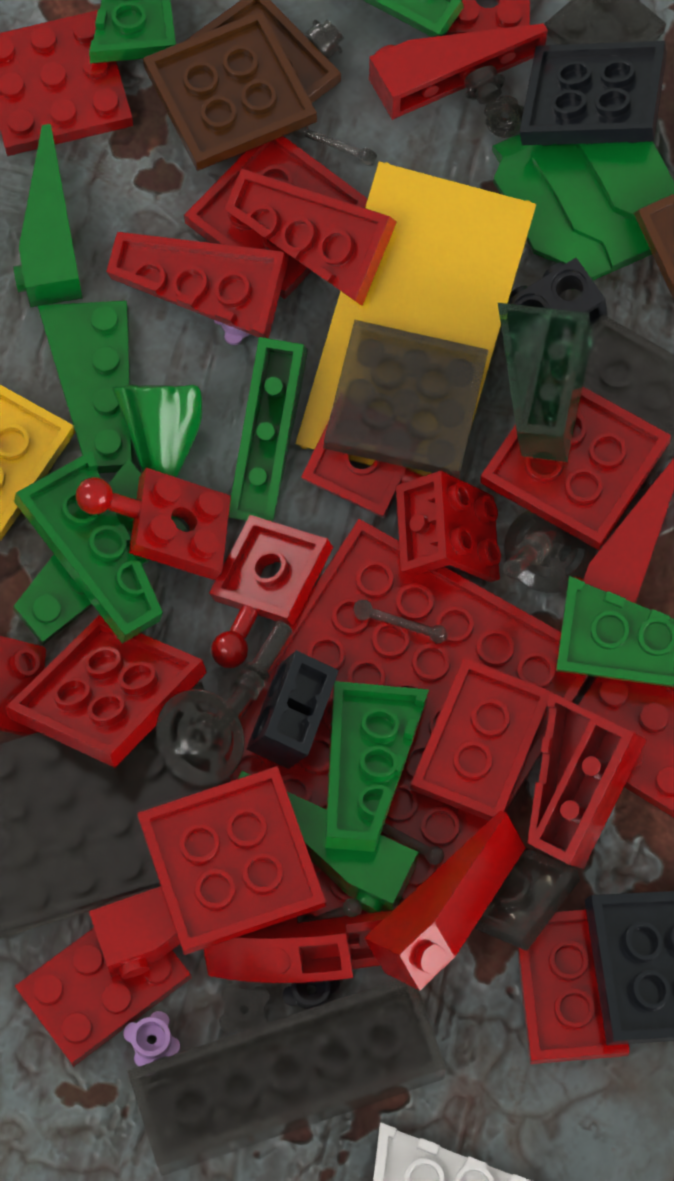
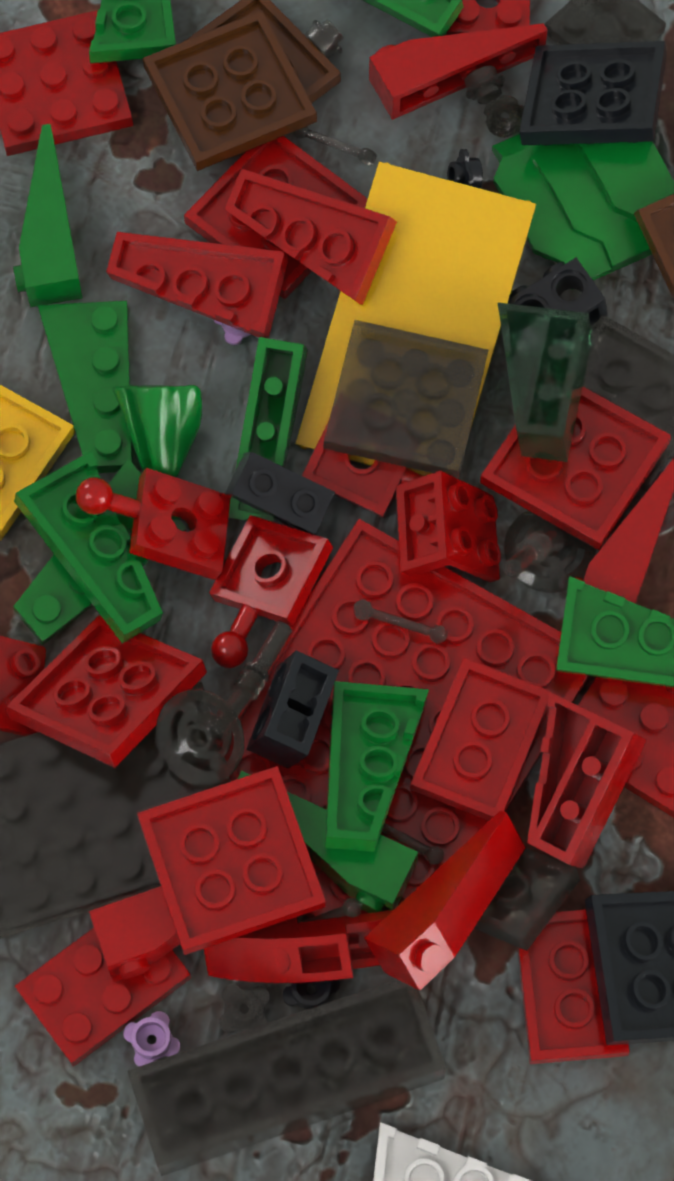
none -> black brick [225,452,335,534]
none -> black plate [447,149,483,188]

